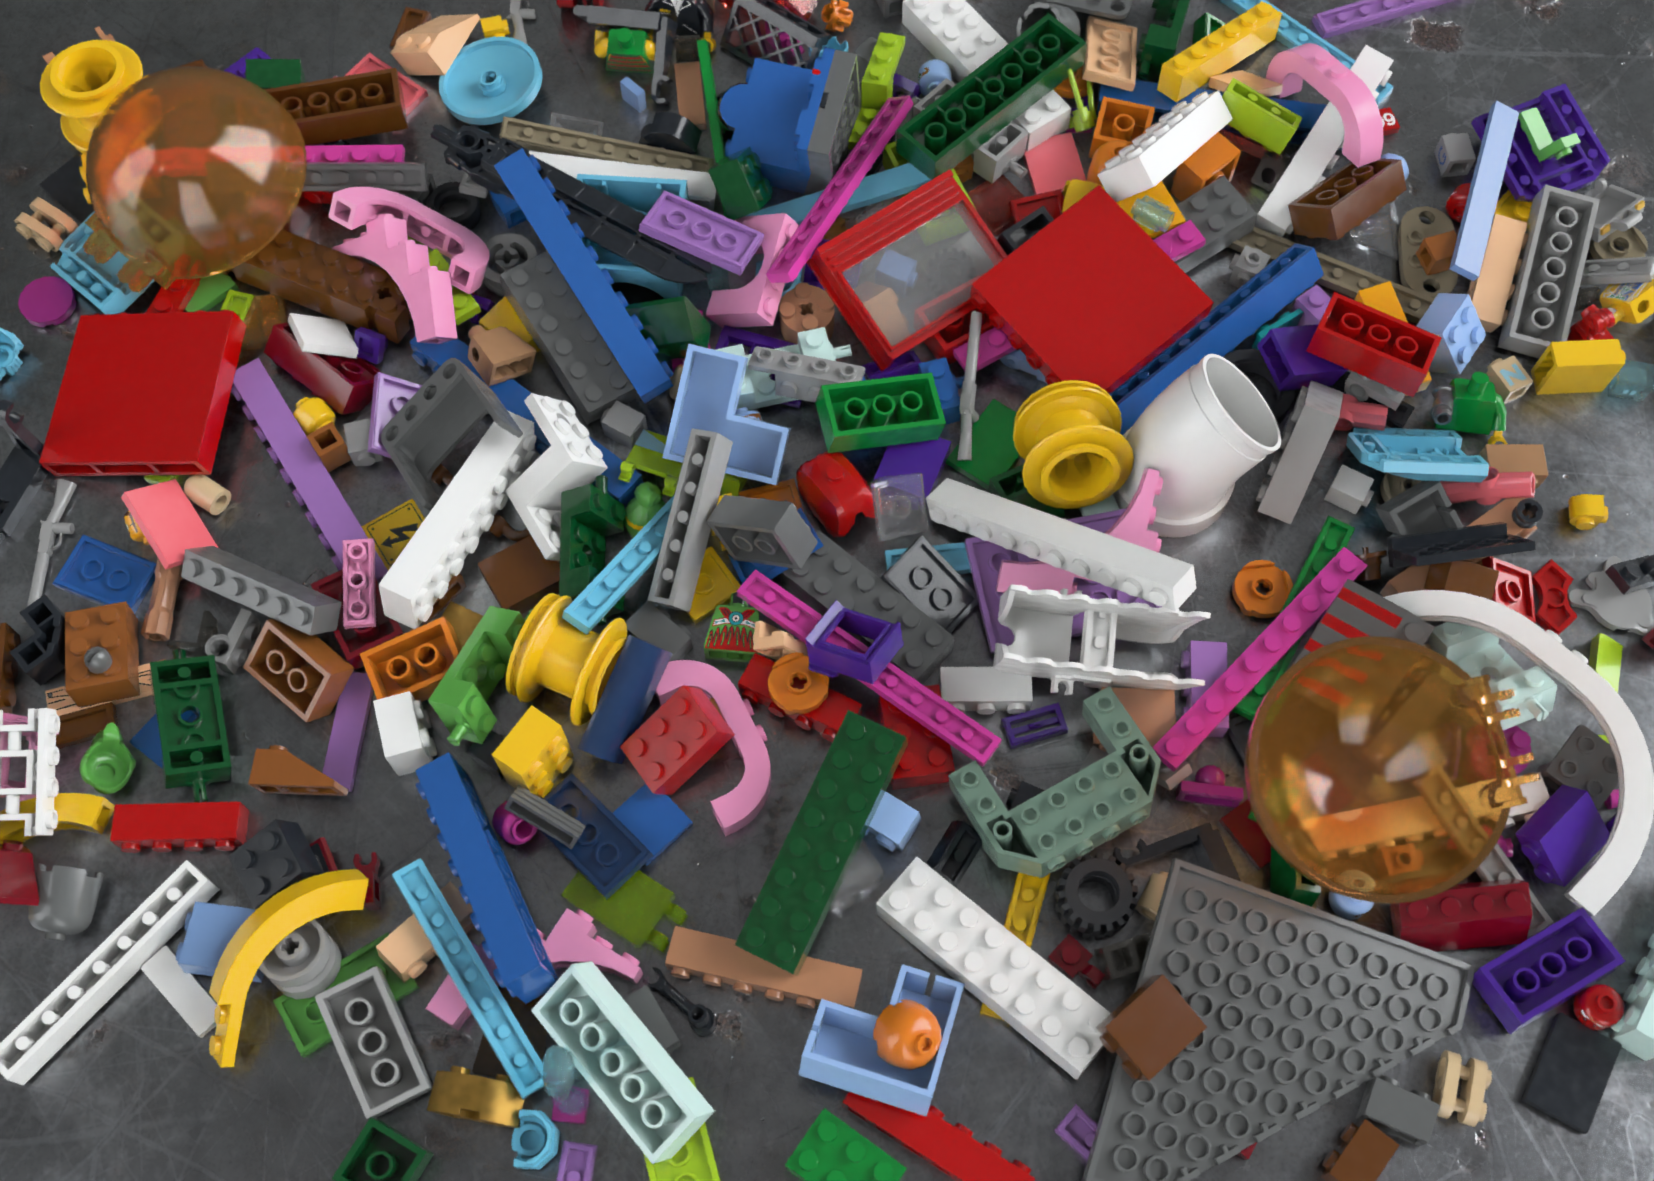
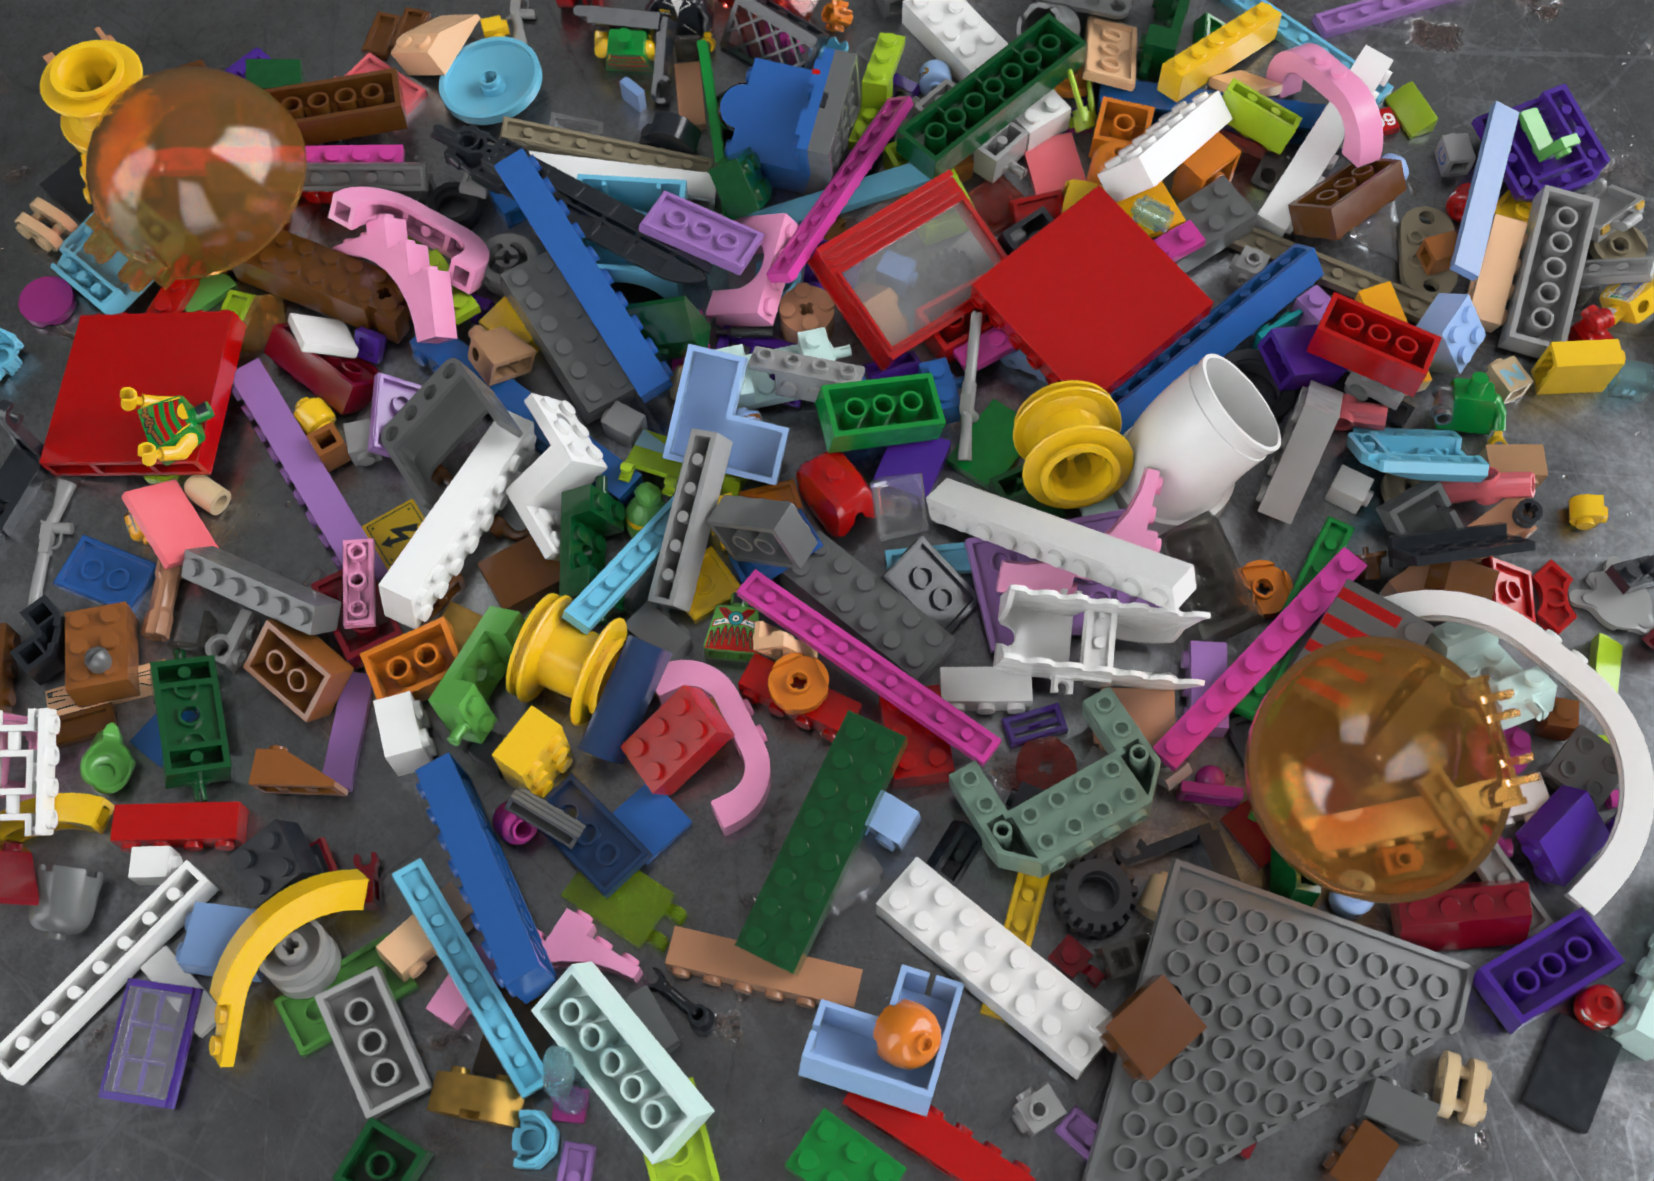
dark purple piece [805,600,904,684] -> none
none -> clear piece [98,978,204,1109]
none -> torso [120,387,215,466]
none -> white brick [128,846,183,885]
none -> reddish brown tile [361,11,402,61]
none -> pearl dark grey piece [709,317,773,344]
none -> light grey brick [1012,1083,1067,1138]
none -> clear red plate [1015,736,1077,790]
none -> clear smoke brick [1158,510,1266,642]
none -> lime slope [1384,81,1438,139]
none -> dark orange brick [1534,697,1580,741]

